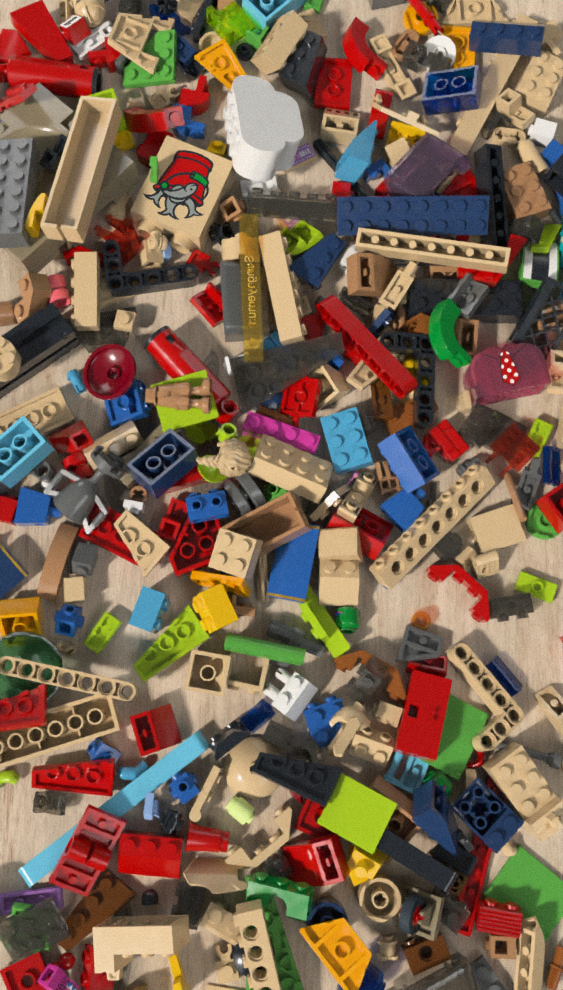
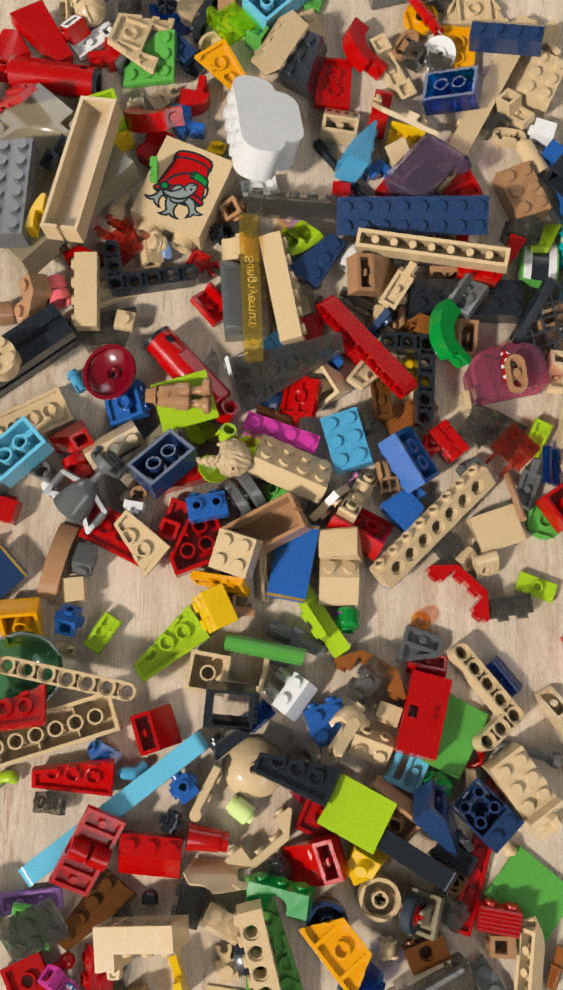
blue torso [14,487,63,526] -> none
dark azure brick [128,586,171,634] -> none
light blue plate [143,793,161,820] -> none
black plate [236,43,253,61] -> none
tile [284,142,317,174] -> none
black brick [474,143,509,247] -> none
none -> black window [203,680,260,731]
none -> medium nougat plate [504,354,528,393]

